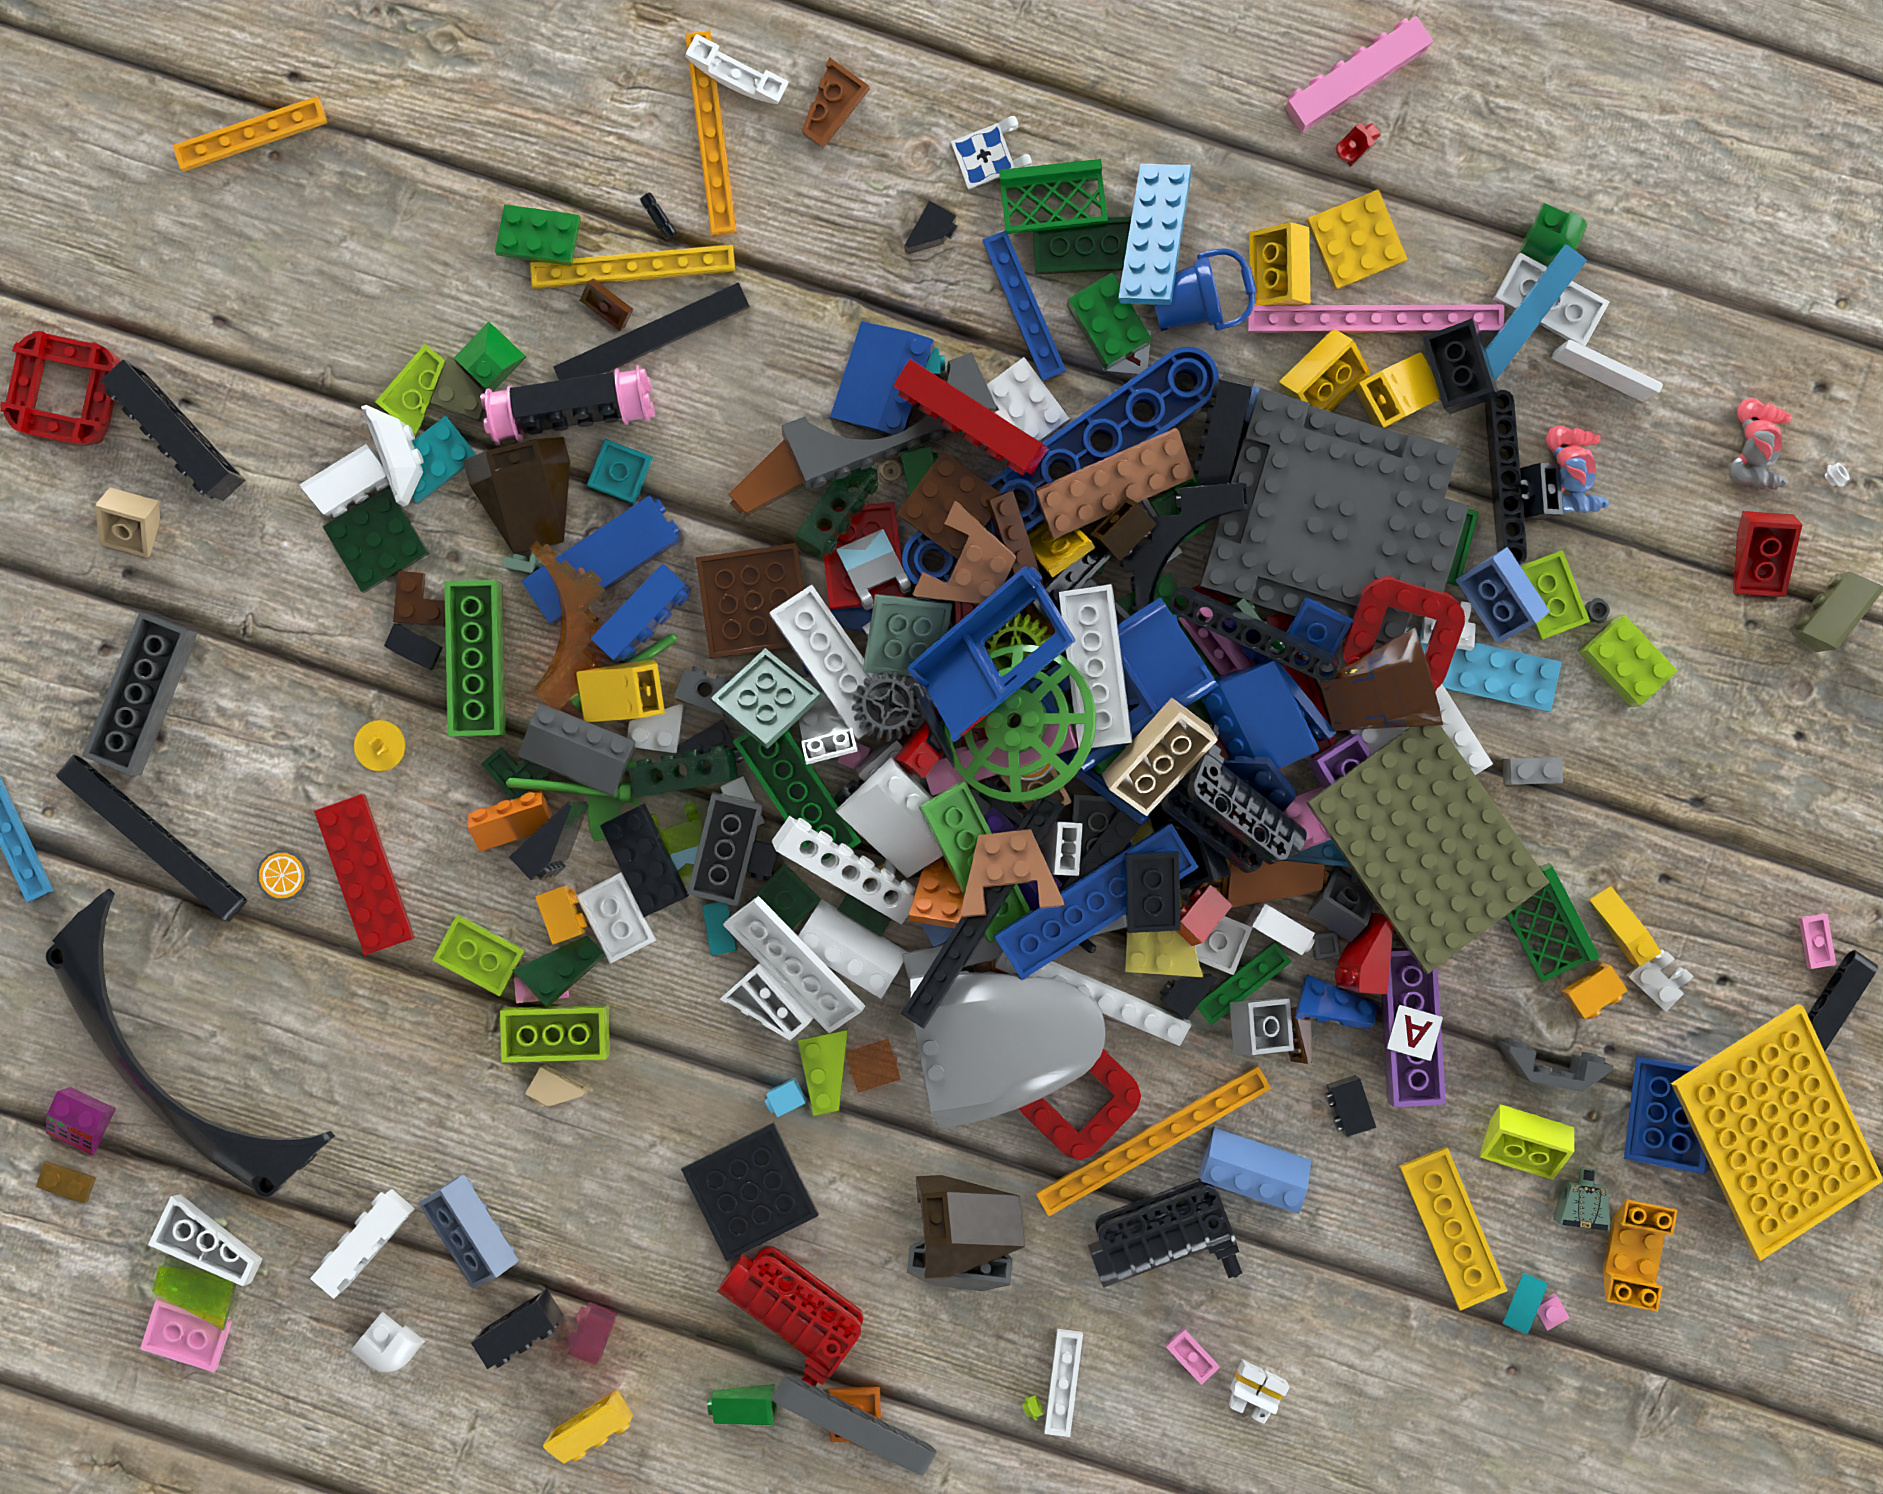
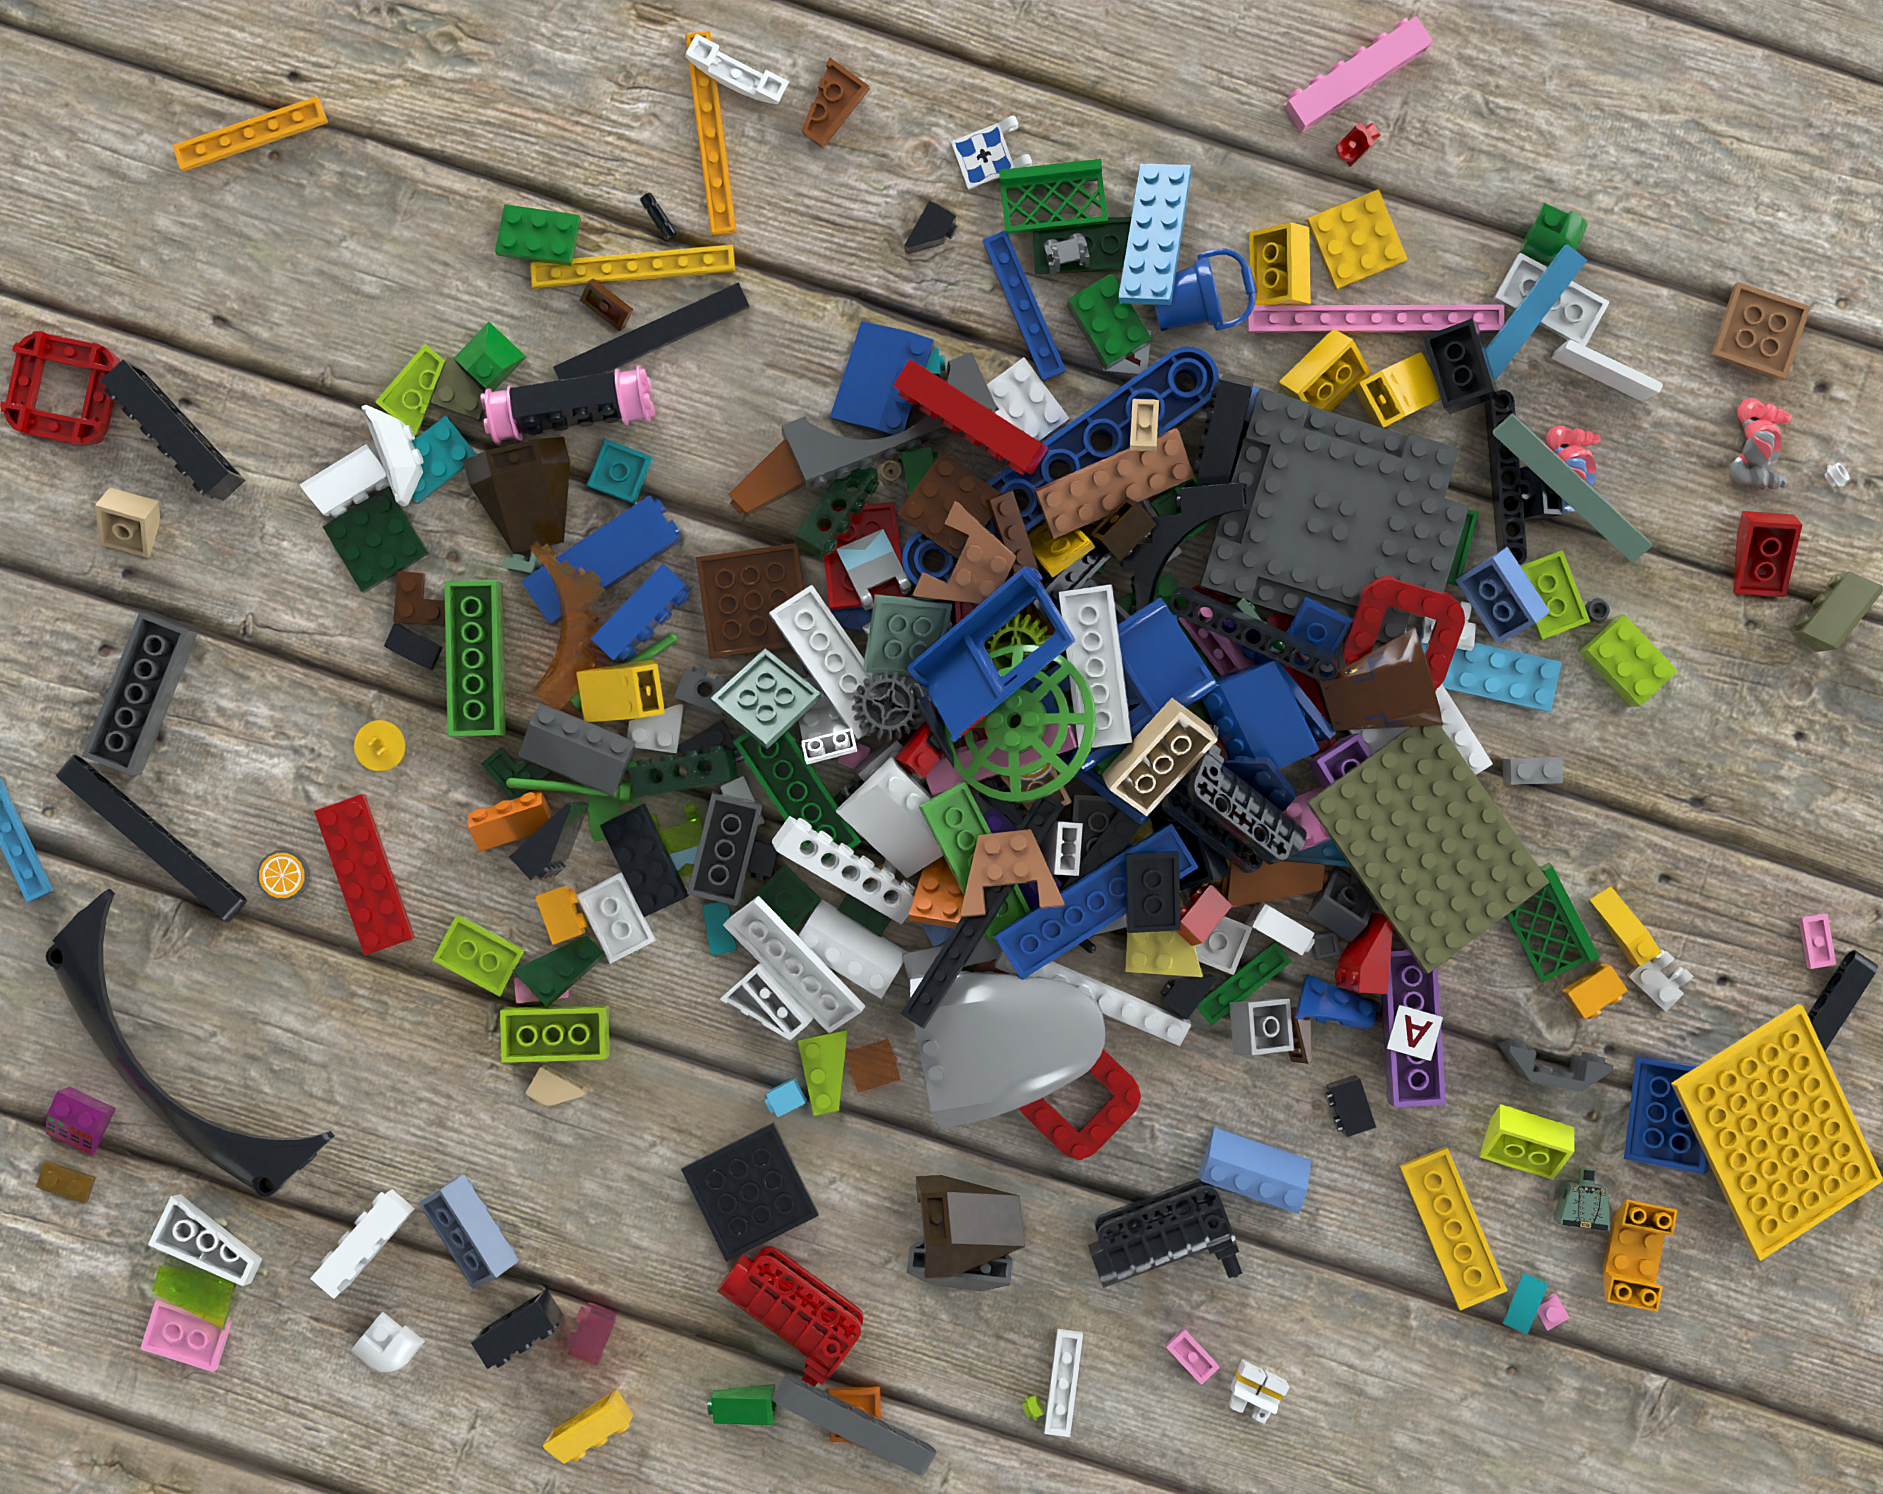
light orange plate [1035,1065,1272,1217] -> none
none -> piece [1043,233,1090,276]
none -> tan plate [1130,399,1159,452]
none -> sand green tile [1492,413,1652,563]
none -> medium nougat plate [1710,282,1811,381]

